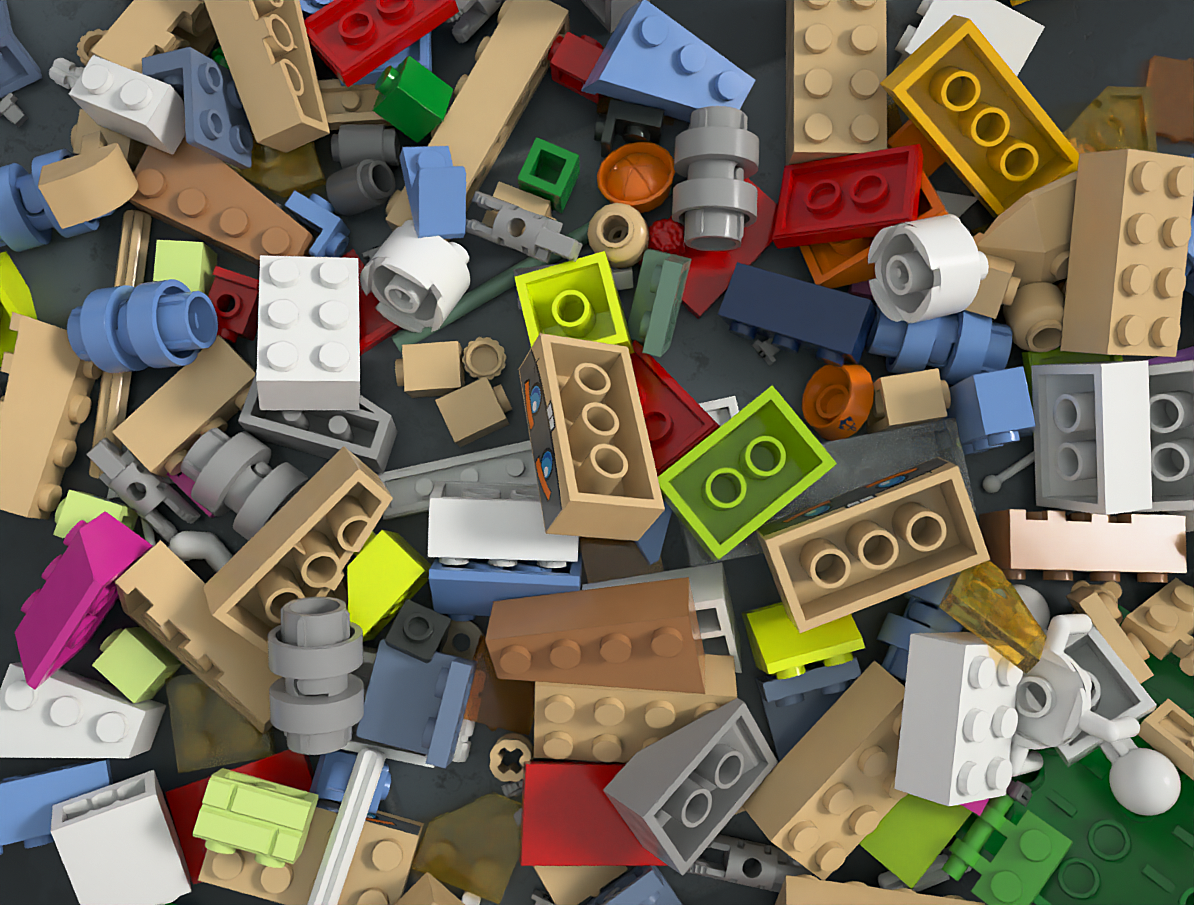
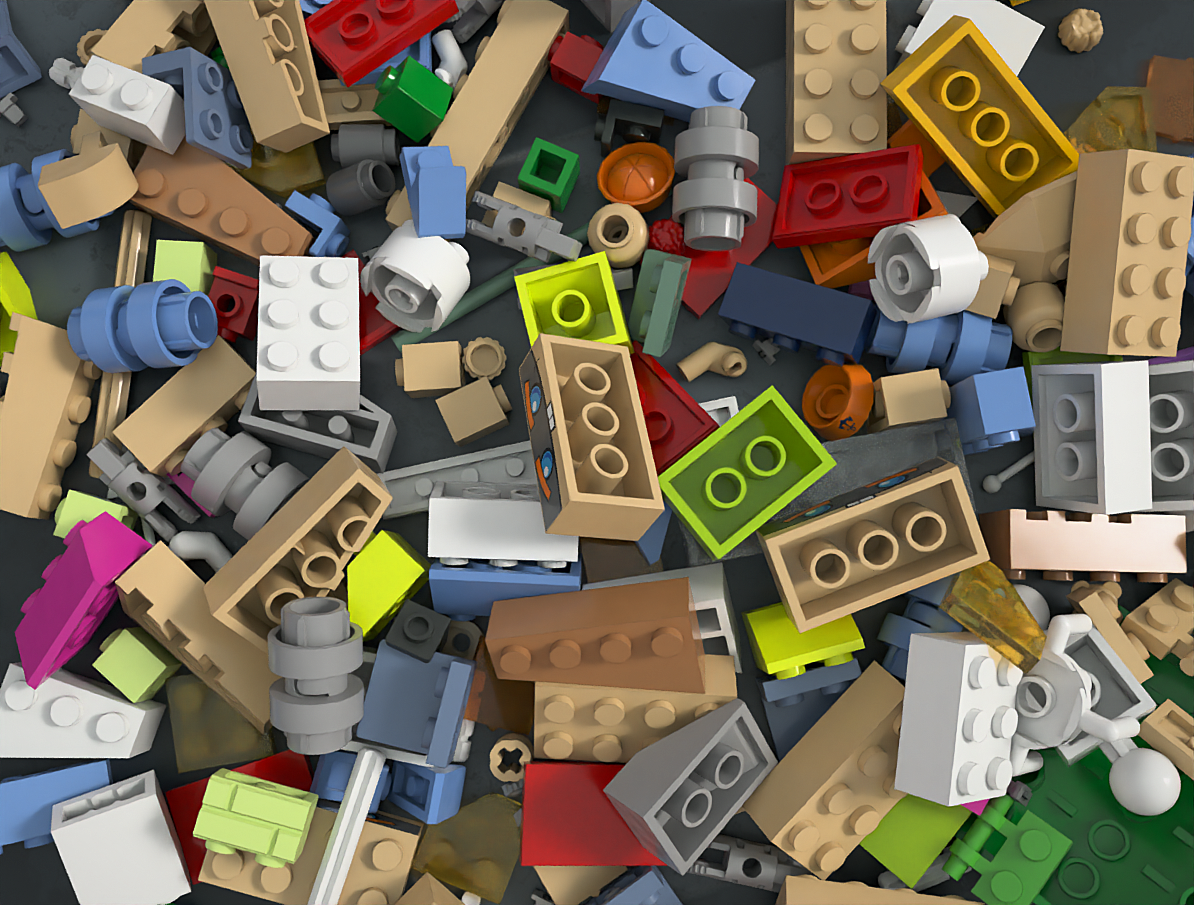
none -> medium blue slope [387,760,466,824]
none -> white arm [431,30,468,95]
none -> tan arm [676,342,748,383]
none -> tan piece [1058,8,1103,53]

